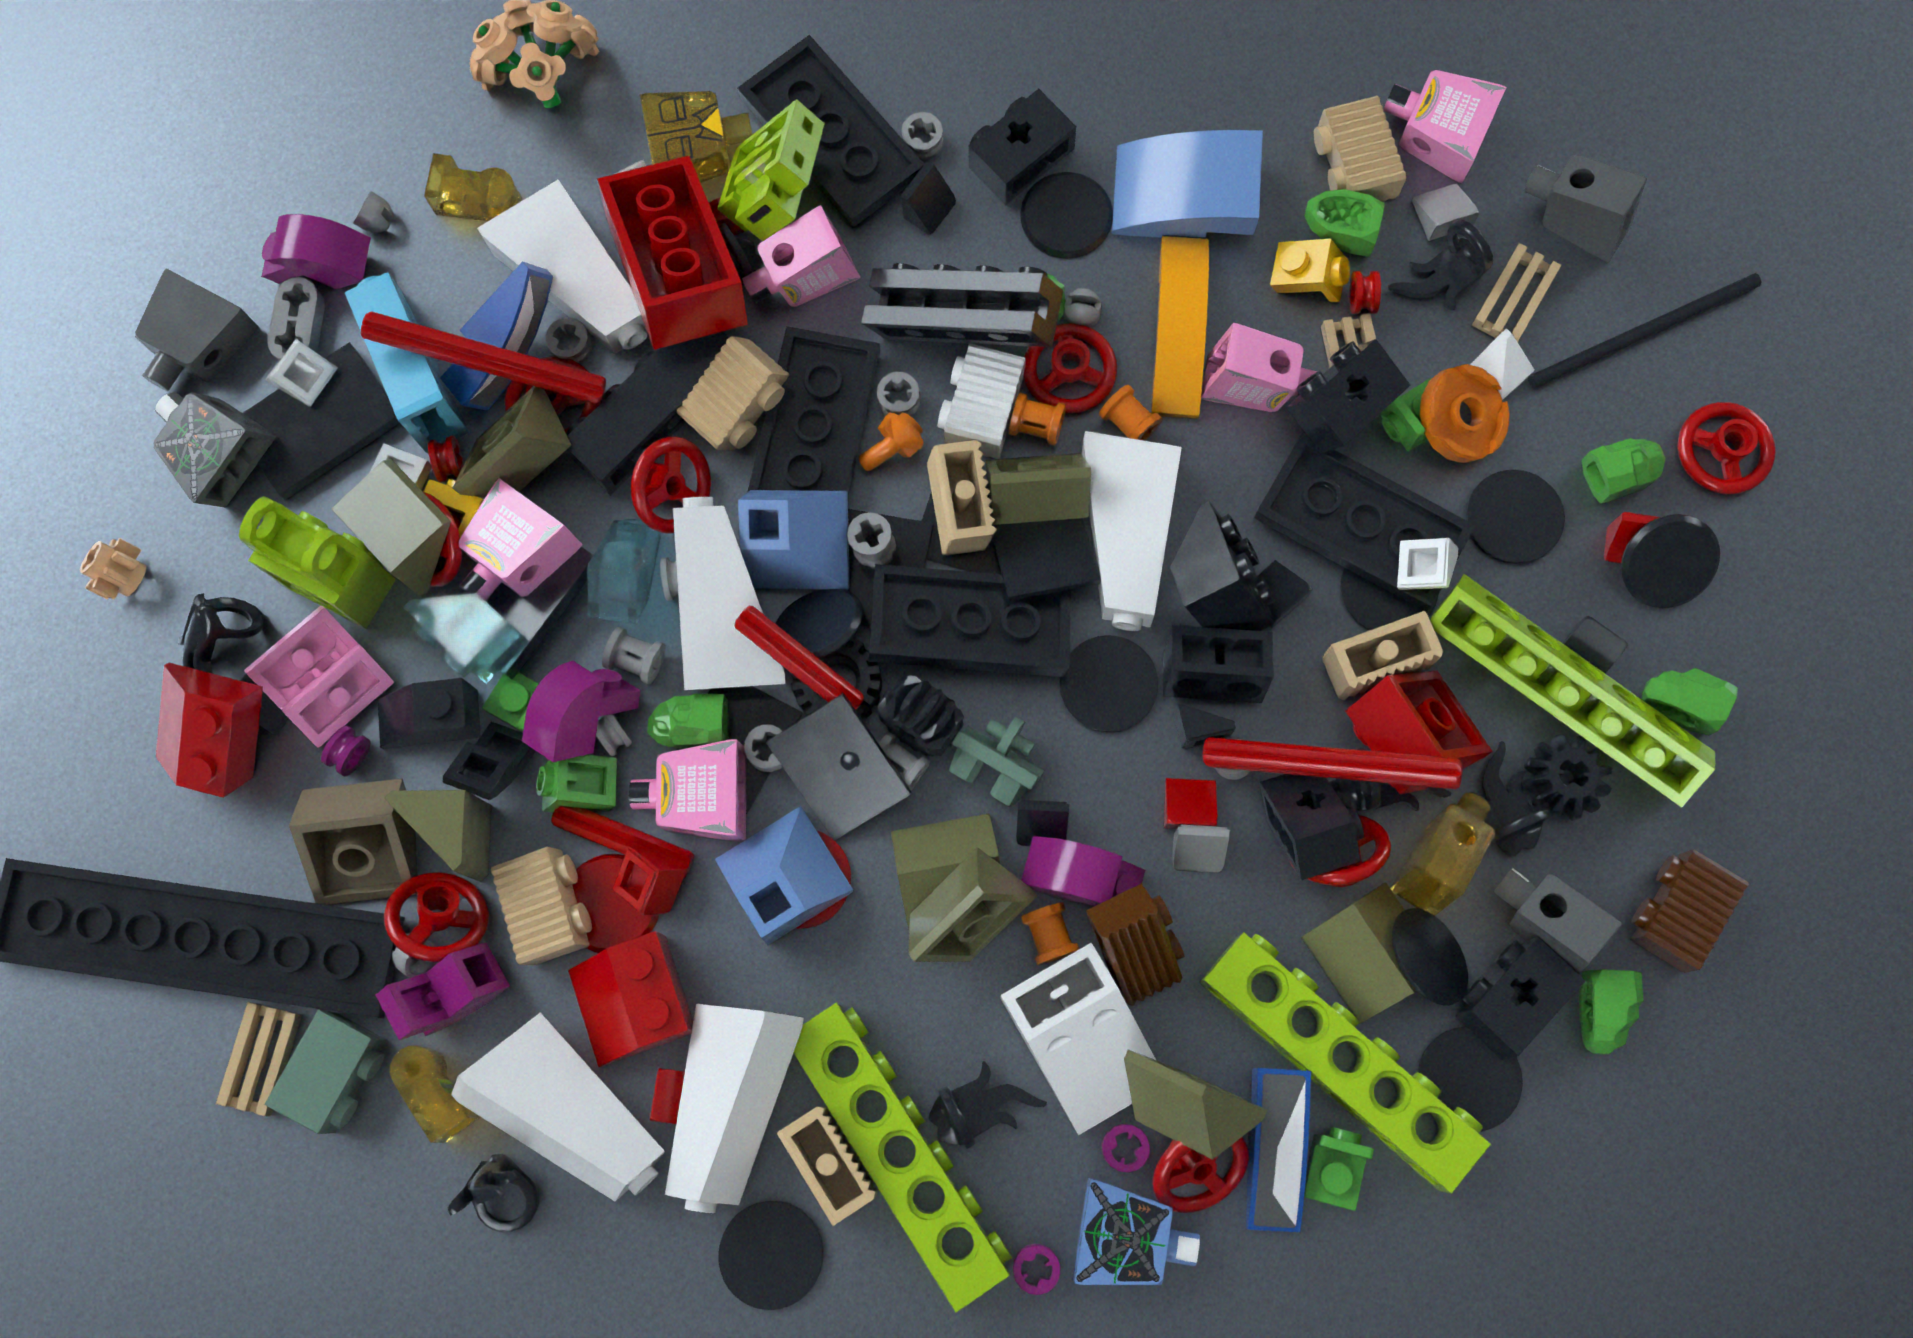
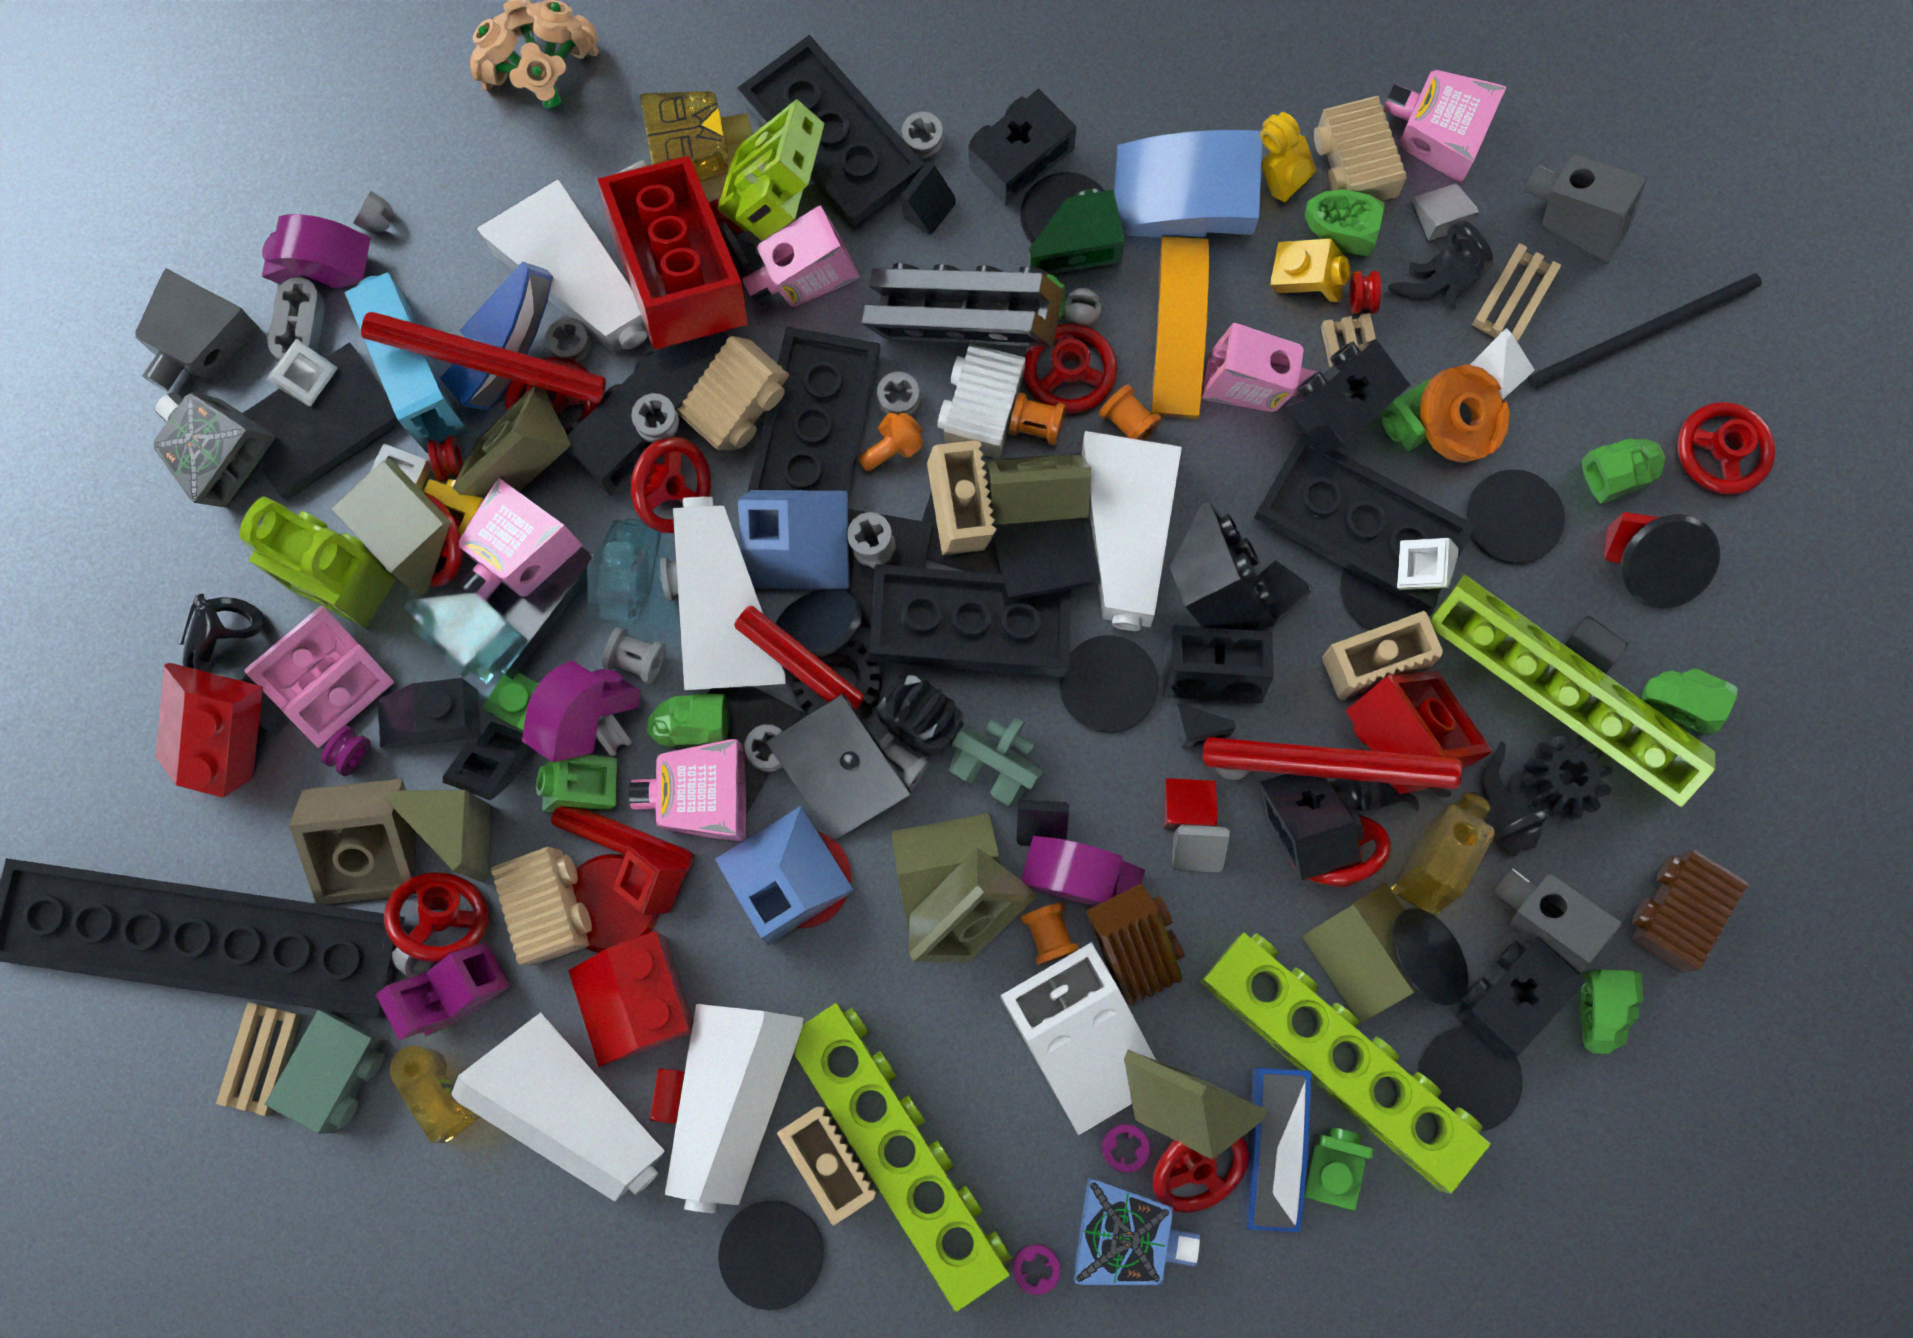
light nougat gear [80,538,146,599] -> none
clear yellow leg [424,153,522,221] -> none
black piece [448,1154,539,1232] -> none
black piece [929,1061,1047,1149] -> none
none -> light grey bush [631,393,679,443]
none -> dark green slope [1028,189,1125,275]
none -> yellow plate [1259,112,1317,202]

